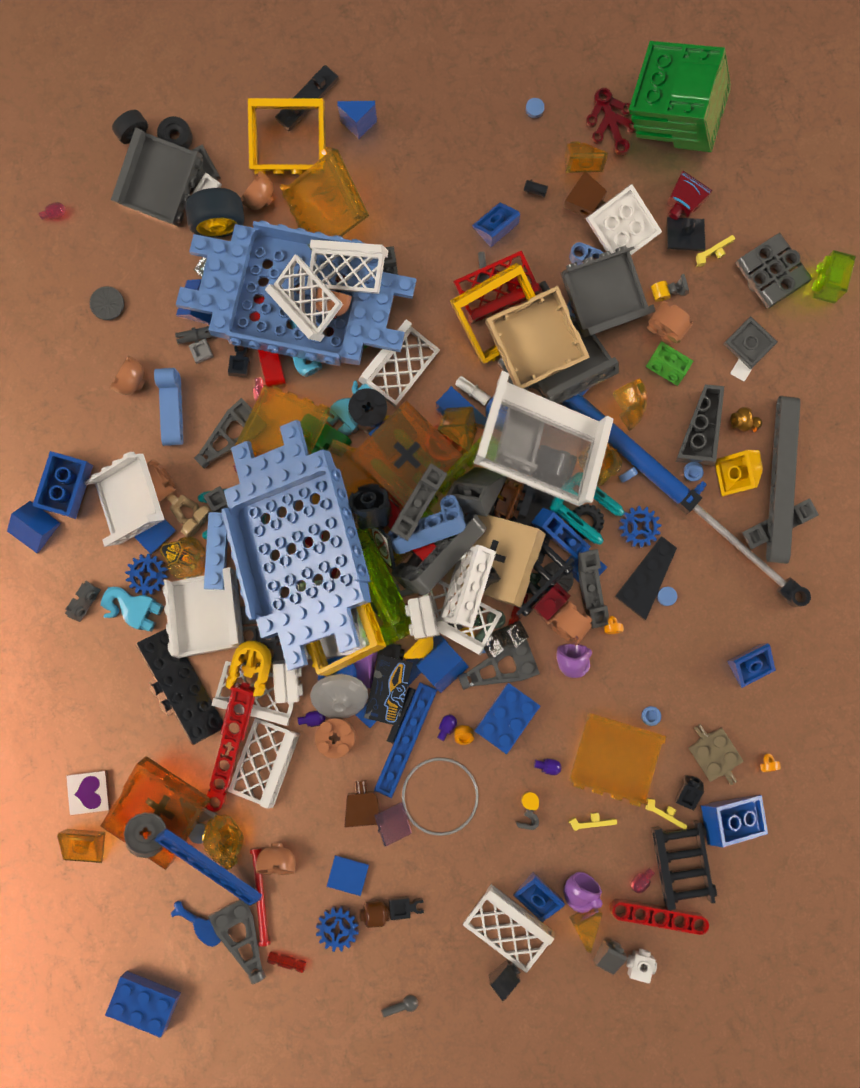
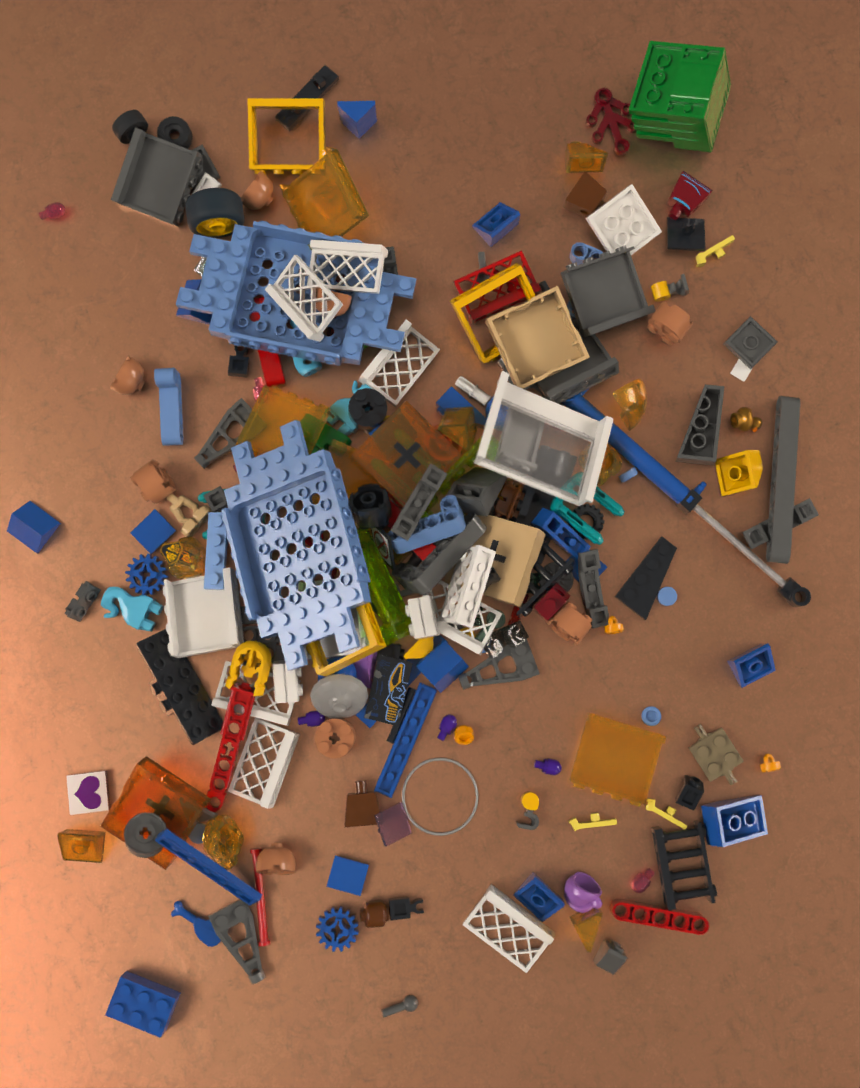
blue brick [32,451,93,519] -> none
white panel [84,452,164,547] -> none
dark grey wheel [90,286,124,320] -> none
dark grey pin [175,326,215,345] -> none
light grey tile [188,338,214,364] -> none
clear red axle [267,952,306,973] -> none
blue brick [474,683,540,754] -> none
black slope [489,960,521,1001] -> none
black pin [523,179,548,198] -> none
medium blue tile [526,98,544,118] -> none
medium lavender piece [556,644,592,678] -> none
blue gear [619,506,662,548] -> none
white brick [627,949,657,984] -> none
bright green bracket [646,341,693,386] -> none
medium blue tile [684,462,704,481] -> none
dark grey connector [735,233,813,309] -> none
clear neon green piece [812,250,856,303] -> none

